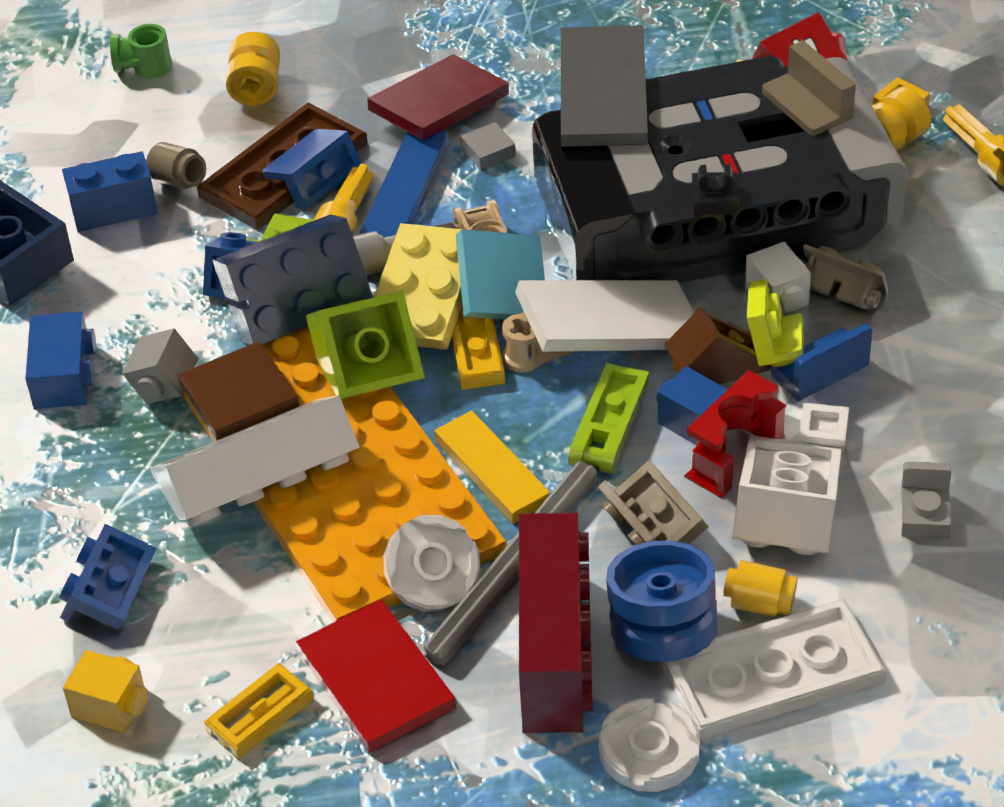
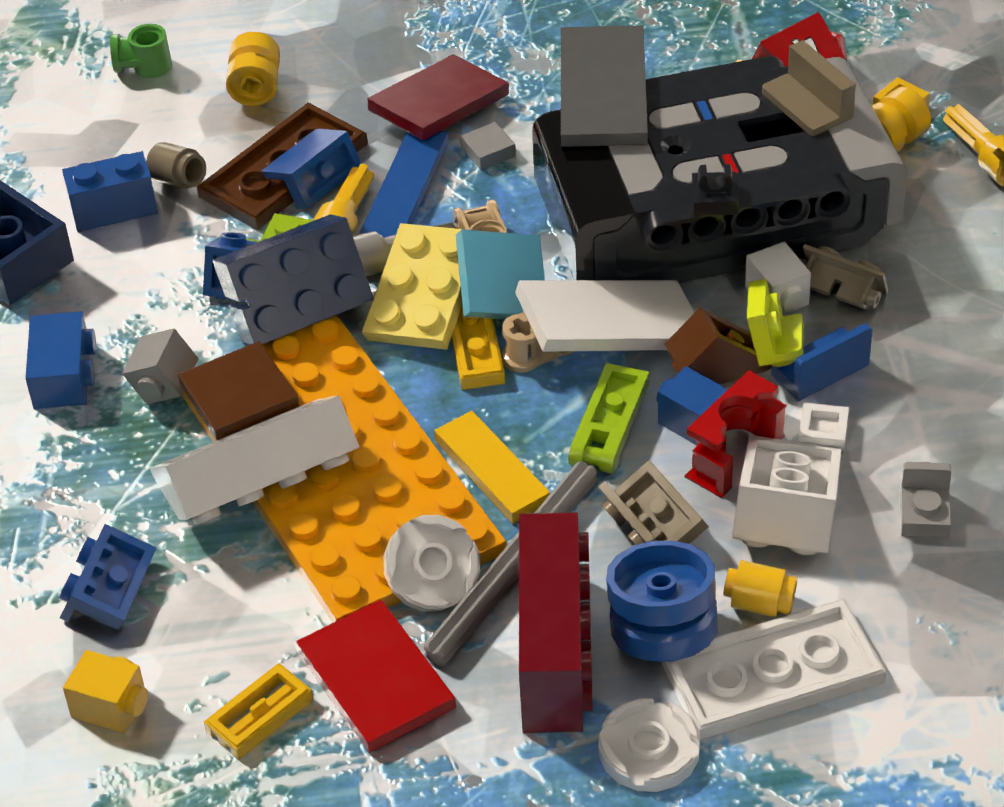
lime slope [306,291,425,399] -> none

